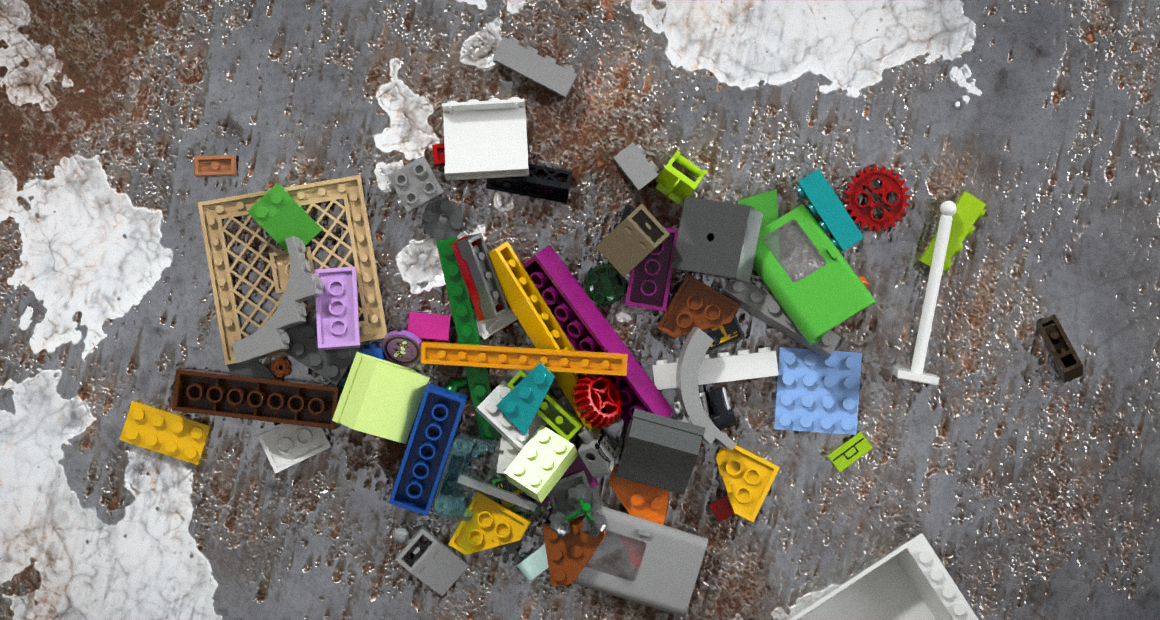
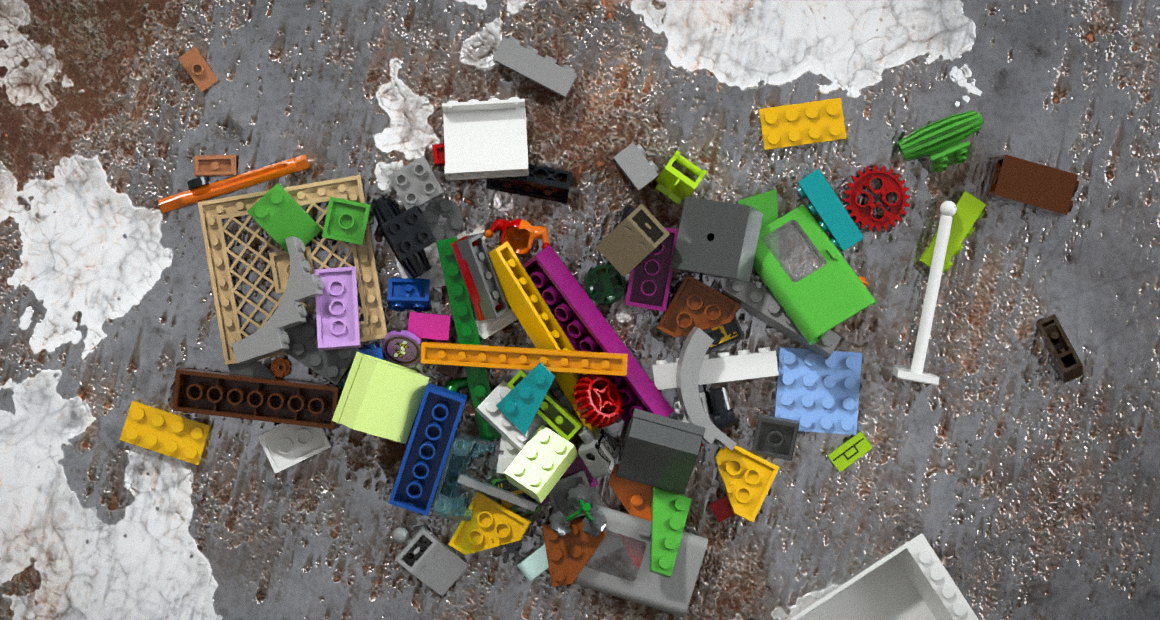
none -> orange piece [158,154,310,213]
none -> nougat plate [178,47,219,93]
none -> black tile [187,176,209,190]
none -> bright green plate [322,197,371,245]
none -> black plate [372,196,436,279]
none -> blue bracket [387,278,430,312]
none -> orange piece [484,219,550,255]
none -> bright green wing [649,487,692,578]
none -> dark grey tile [751,414,800,461]
none -> yellow plate [759,98,846,150]
none -> bright green plate [897,110,984,173]
none -> reddish brown brick [987,155,1079,216]

